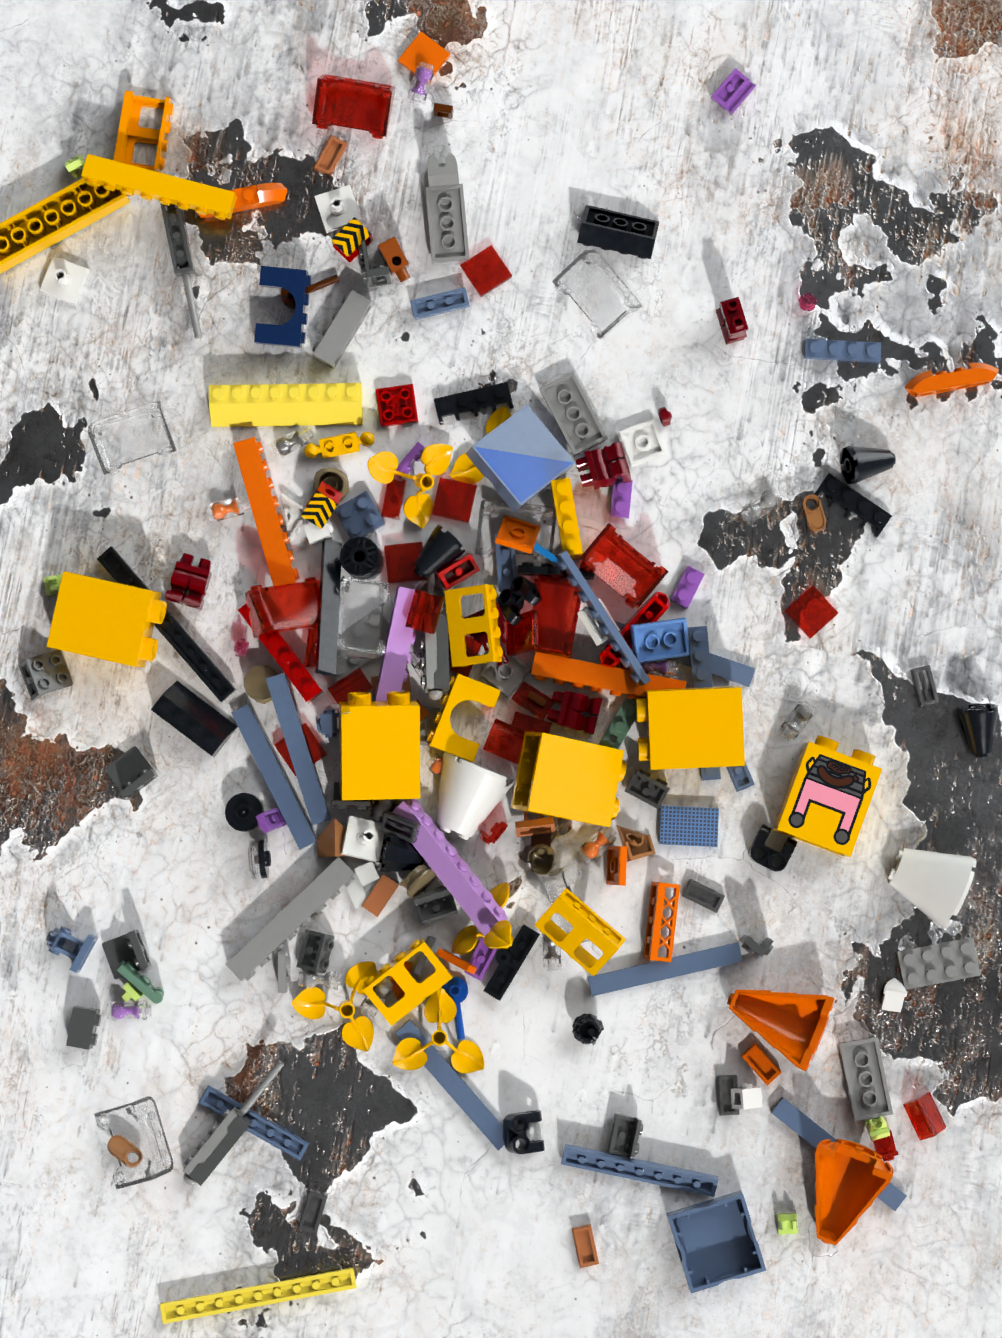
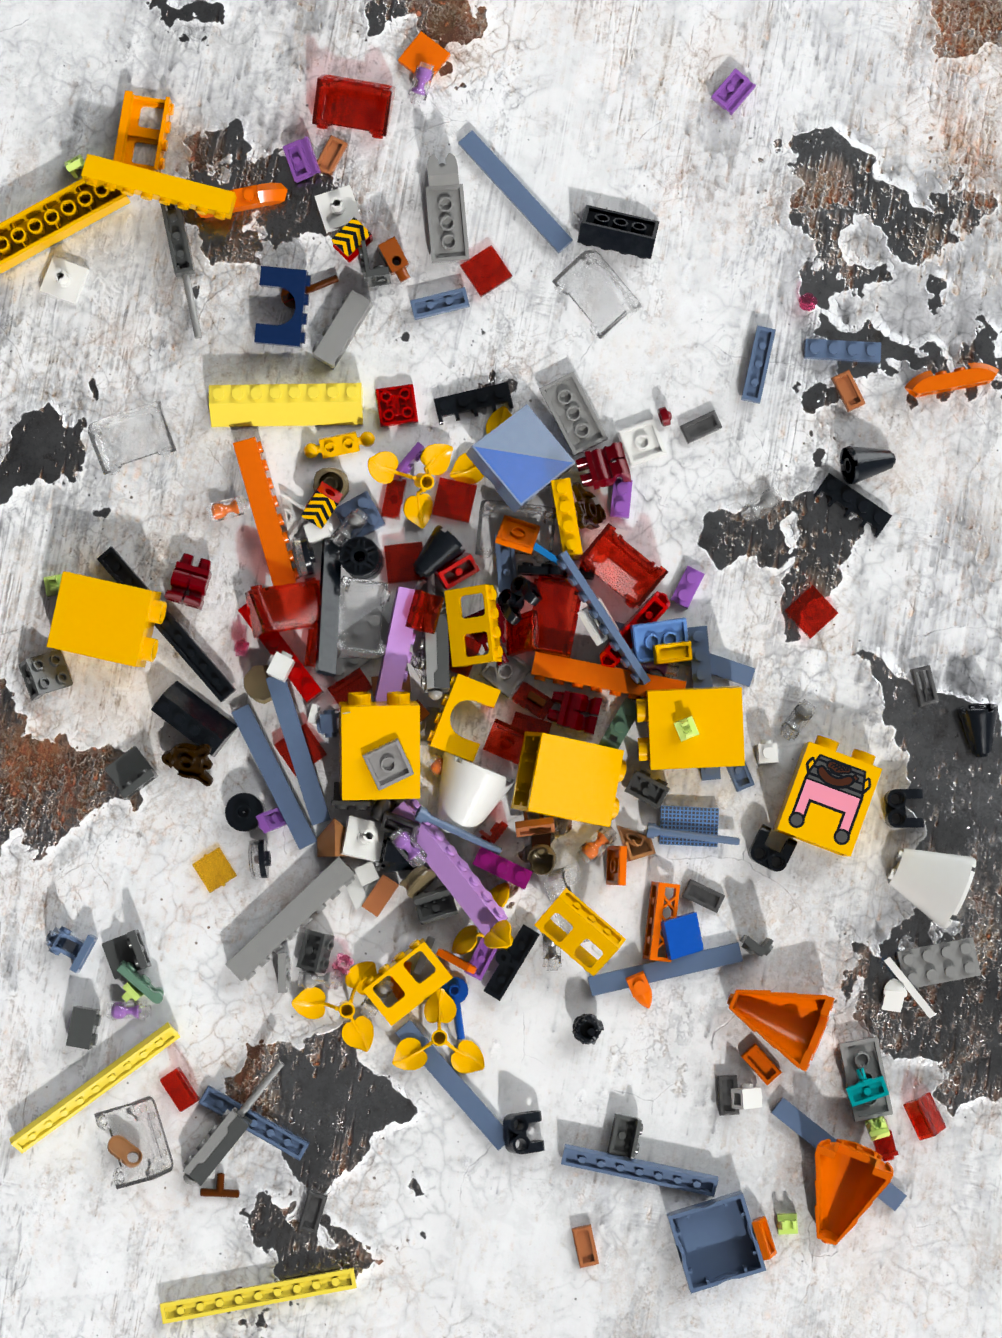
clear piece [270,426,313,458] -> none
reddish brown tile [433,103,454,119] -> none
dark red hips [715,297,749,345] -> none
medium nougat piece [802,494,826,532] -> none
none -> light yellow plate [9,1022,180,1153]
none -> clear red panel [160,1067,200,1112]
none -> dark brown tile [161,743,214,786]
none -> clear yellow piece [192,847,237,893]
none -> reddish brown piece [200,1173,240,1198]
none -> white brick [266,651,295,683]
none -> medium lavender plate [283,136,321,183]
none -> piece [291,537,316,577]
none -> white tile [307,703,321,724]
none -> clear piece [331,507,369,548]
none -> clear pink plate [332,953,354,975]
none -> light grey tile [362,738,414,791]
none -> clear piece [389,827,427,868]
none -> sand blue piece [414,806,502,854]
none -> sand blue tile [458,130,573,254]
none -> magenta arch [473,847,533,890]
none -> dark brown tile [572,482,606,530]
none -> orange plate [625,971,652,1008]
none -> sand blue piece [646,822,740,845]
none -> yellow tile [653,641,692,665]
none -> blue tile [661,912,704,960]
none -> yellowish green tile [674,716,699,742]
none -> flat silver tile [680,410,722,444]
none -> sand blue plate [741,325,776,404]
none -> orange tile [752,1216,777,1261]
none -> white brick [756,740,779,764]
none -> nougat tile [831,370,866,412]
none -> teal plate [845,1067,889,1107]
none -> black piece [884,789,924,828]
none -> white sticker [884,957,936,1018]

